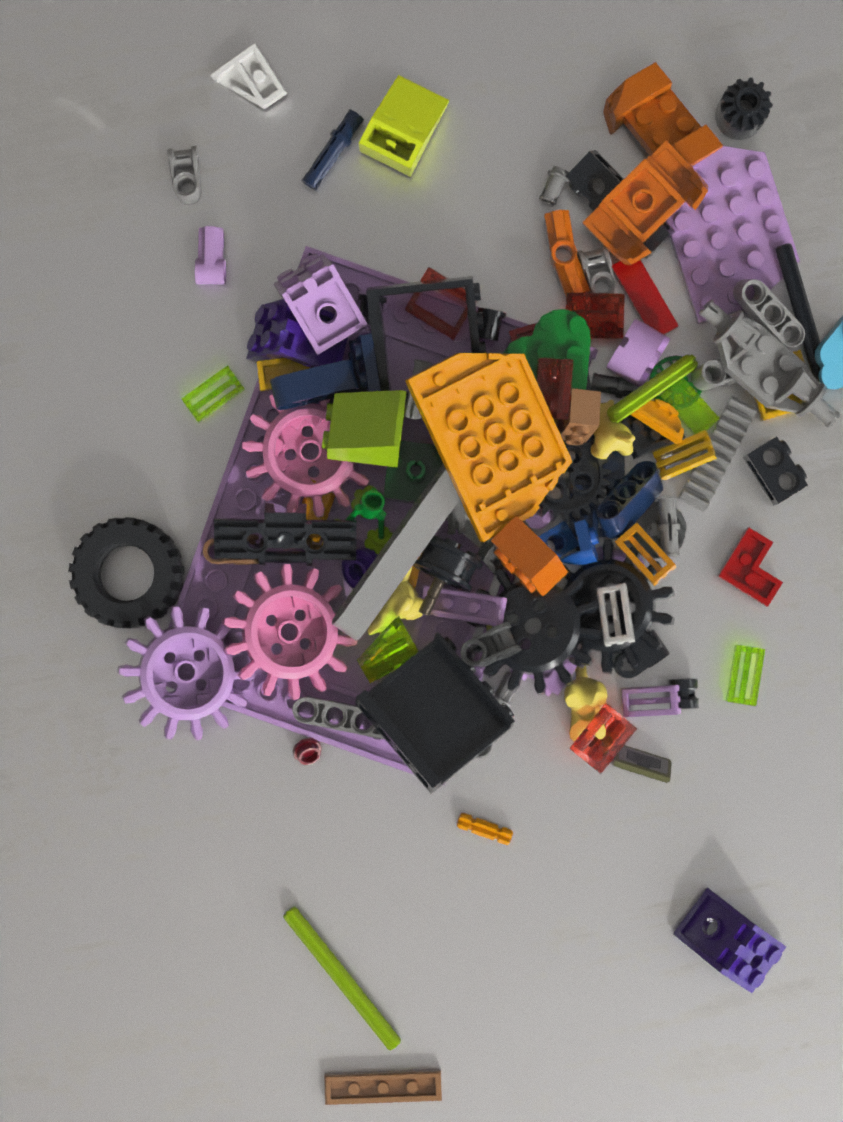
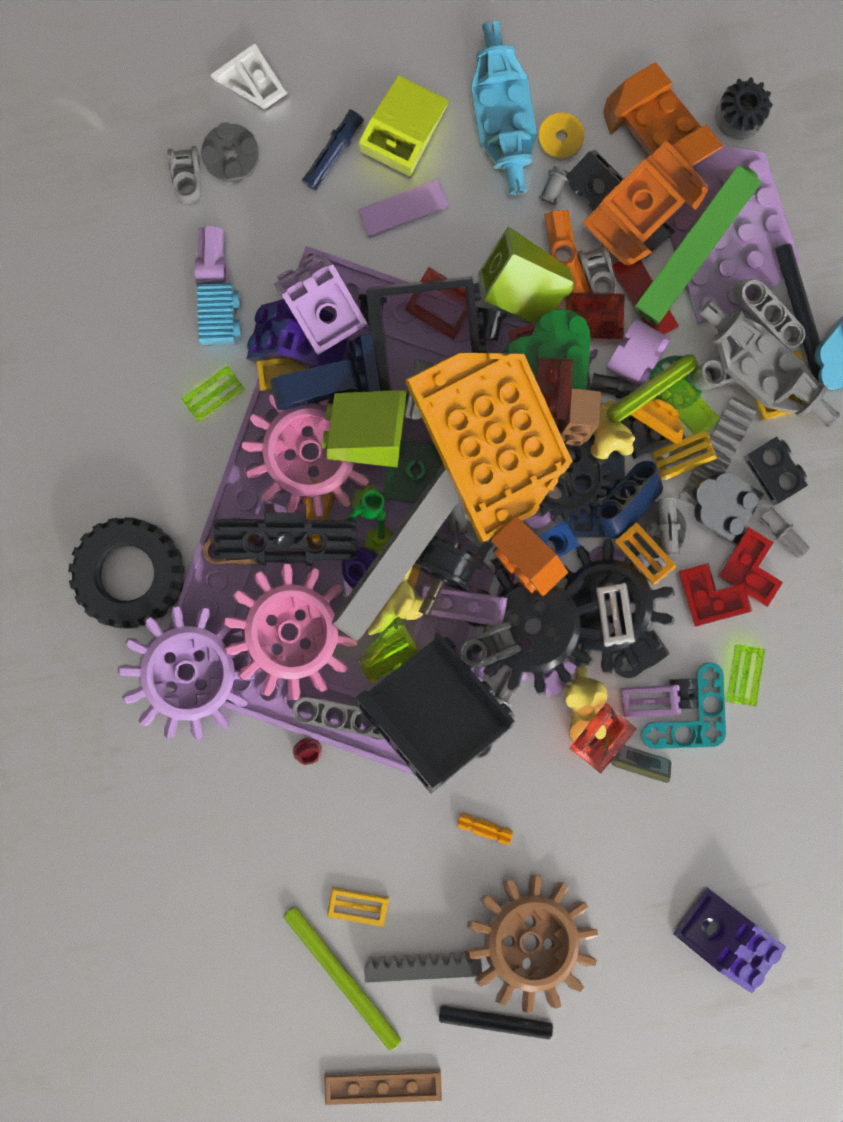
blue plate [561,520,599,565] -> none
none -> medium azure brick [197,283,241,346]
none -> dark grey plate [201,122,259,182]
none -> yellow tile [327,887,389,927]
none -> lavender tile [358,179,449,238]
none -> dark grey gear [364,952,482,983]
none -> black axle [439,1006,554,1040]
none -> medium nougat gear [465,875,598,1013]
none -> medium azure plate [471,21,537,195]
none -> lime slope [479,226,574,323]
none -> yellow piece [538,112,584,161]
none -> bright green brick [633,165,762,327]
none -> teal beam [640,662,726,749]
none -> red plate [679,563,752,627]
none -> plate [693,471,764,544]
none -> light grey axle [758,507,810,558]

